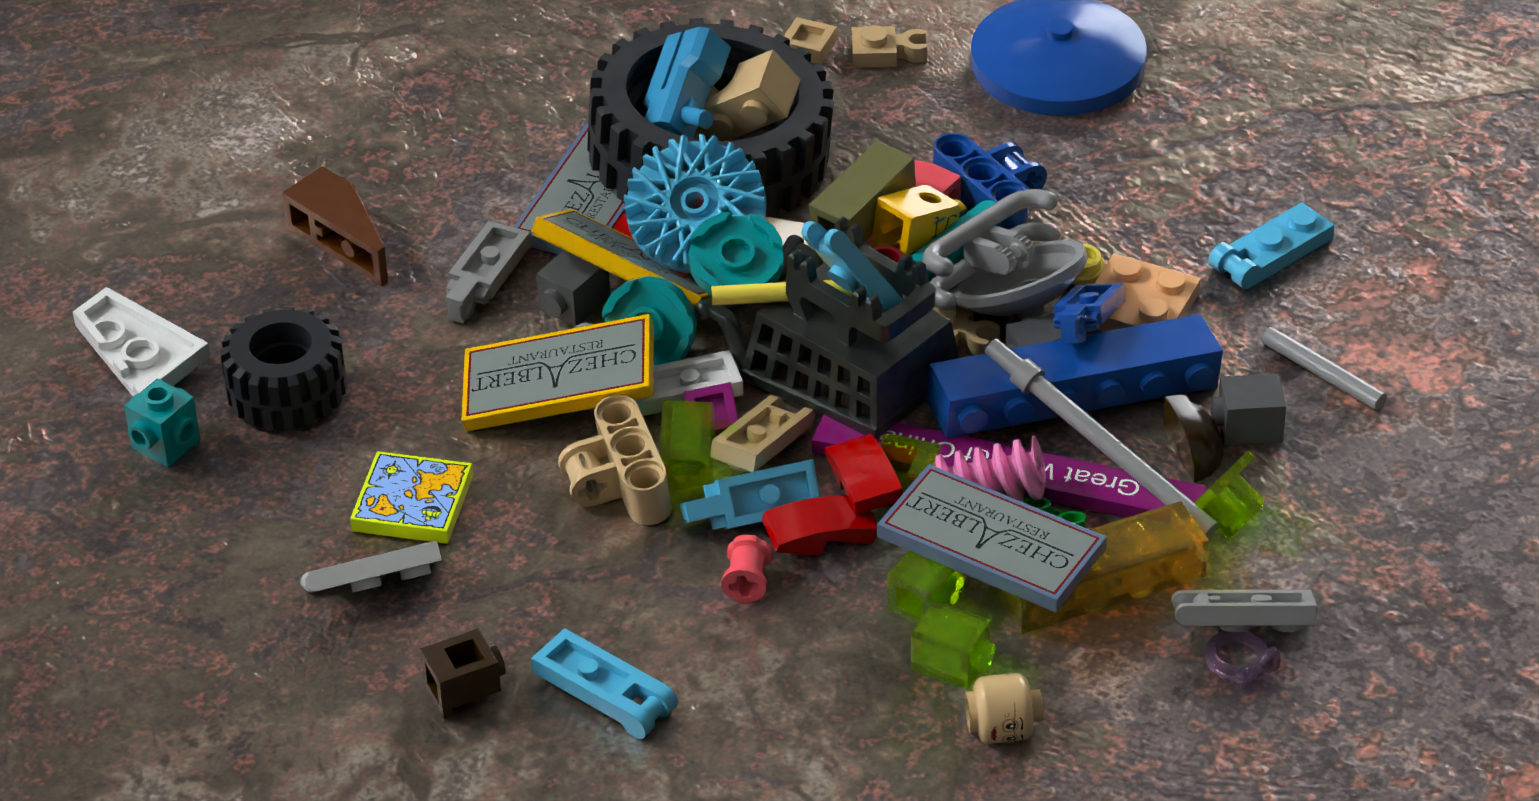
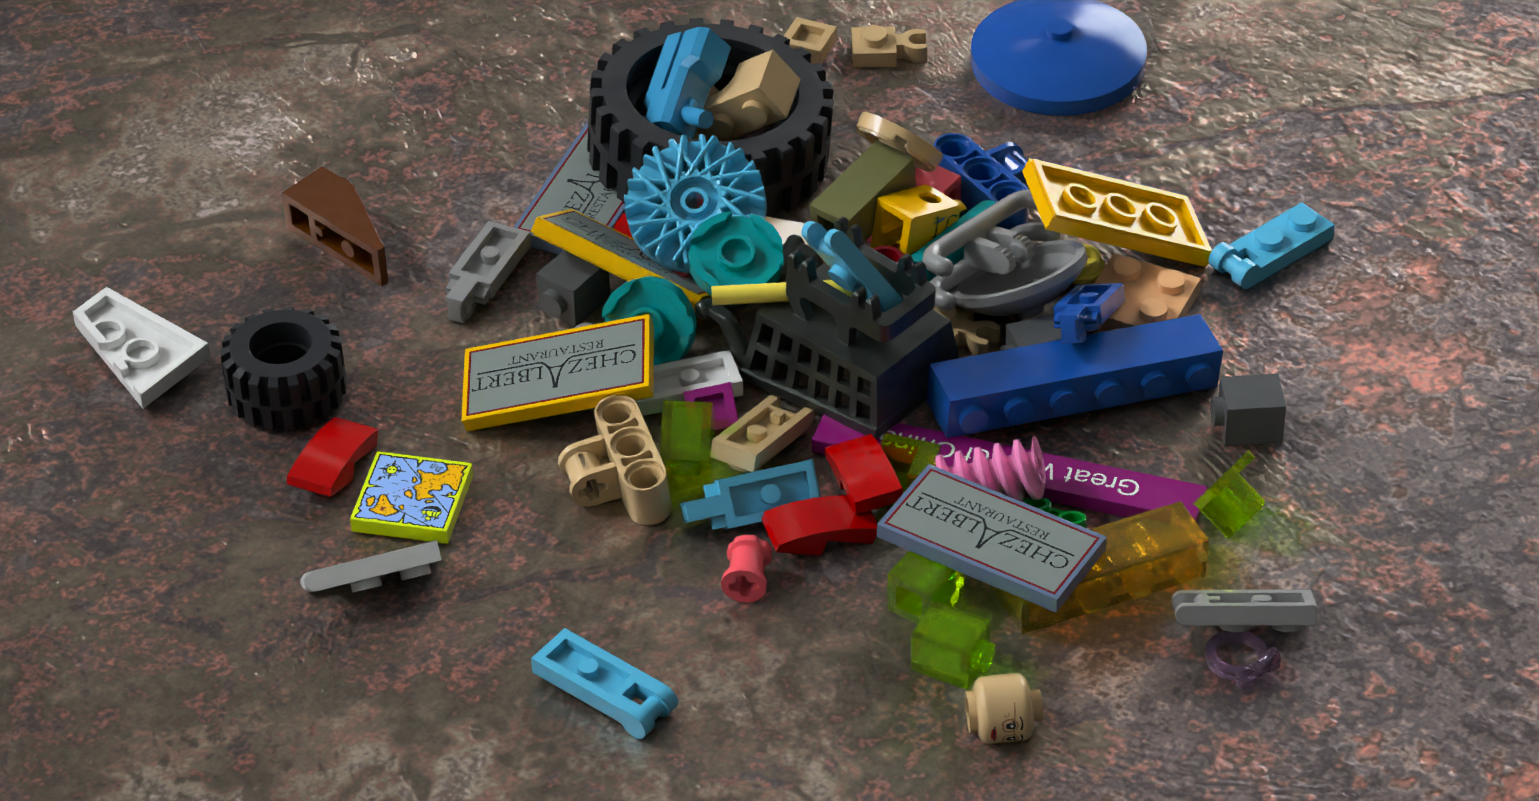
teal brick [124,378,201,467] -> none
dark brown brick [420,628,506,719] -> none
light grey bar [985,338,1218,539] -> none
dark brown brick [1163,395,1224,483] -> none
light grey bar [1261,327,1387,411] -> none
none -> red slope [286,417,378,497]
none -> tan tile [855,112,943,172]
none -> yellow tile [1022,158,1212,267]

